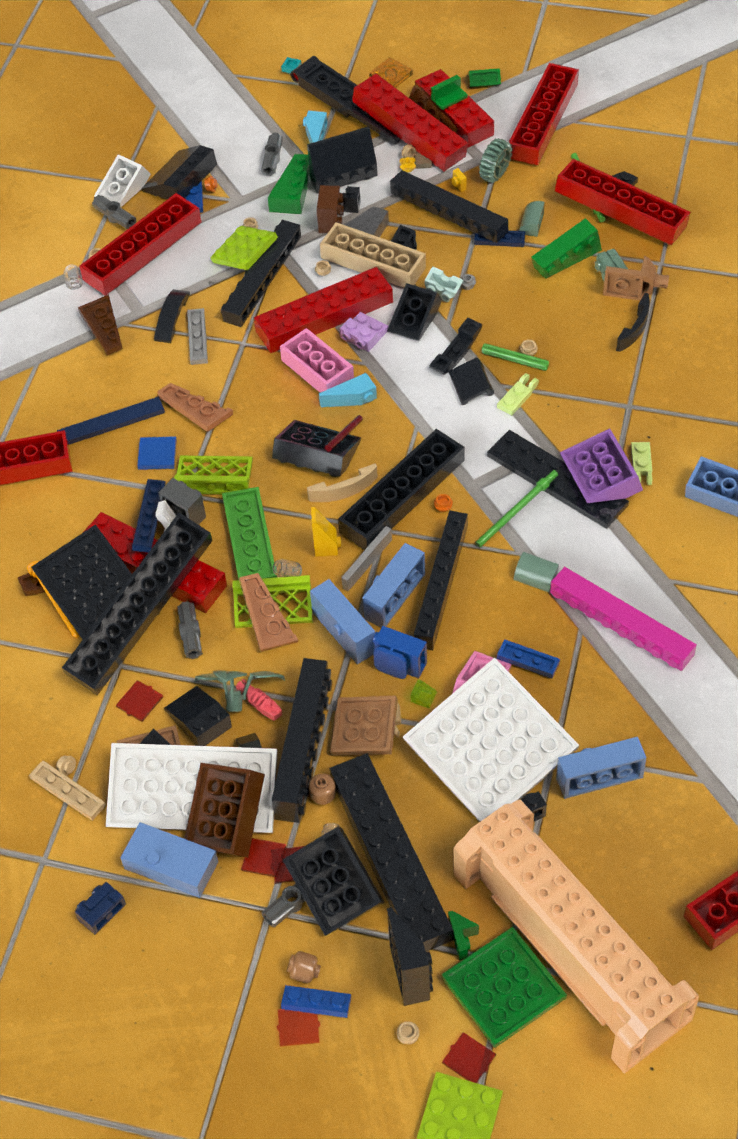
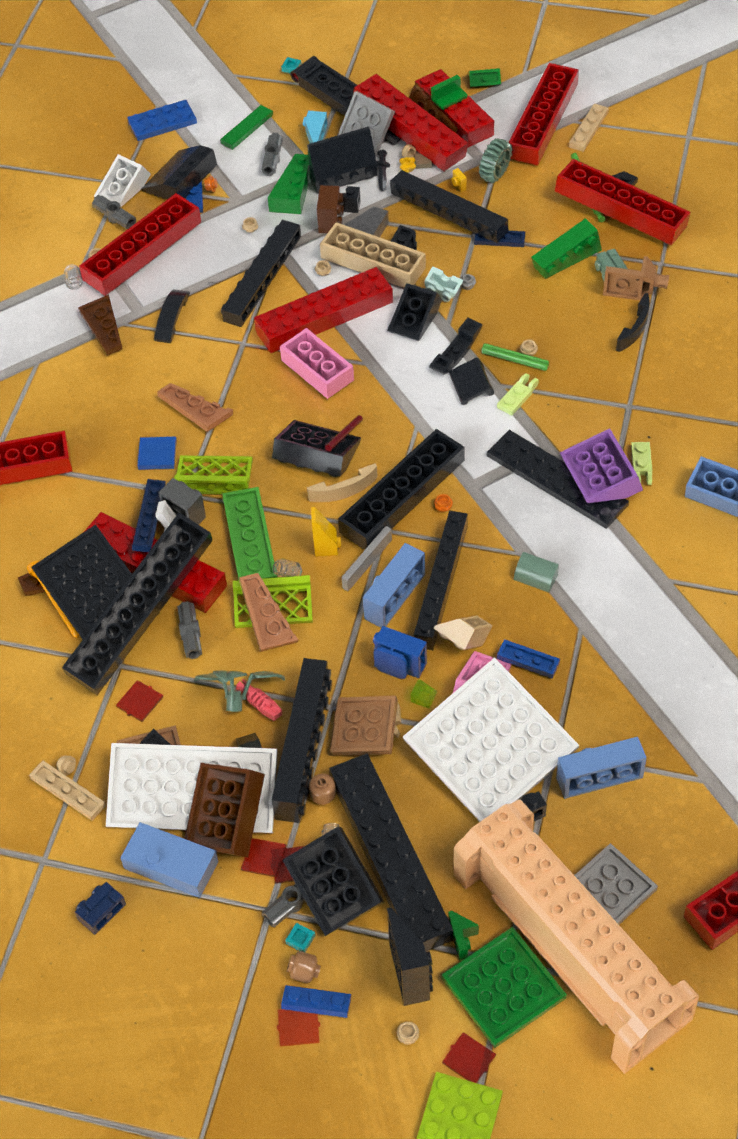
dark blue tile [57,396,165,445] -> none
black slope [164,686,232,746] -> none
light grey tile [187,308,208,365] -> none
lime plate [210,225,278,270] -> none
medium blue brick [310,579,375,665] -> none
medium azure slope [319,373,377,407] -> none
lavender plate [340,312,388,352] -> none
clear yellow plate [369,57,413,88] -> none
bright green bar [475,470,558,547] -> none
sand green brick [519,201,545,237] -> none
dark pink brick [550,566,697,671] -> none
none -> blue plate [127,100,197,141]
none -> green tile [220,105,273,150]
none -> teal plate [285,923,316,952]
none -> light grey plate [338,91,395,156]
none -> black sword [377,150,390,191]
none -> tan slope [434,616,492,650]
none -> tan plate [569,103,609,152]
none -> light grey plate [574,843,658,925]

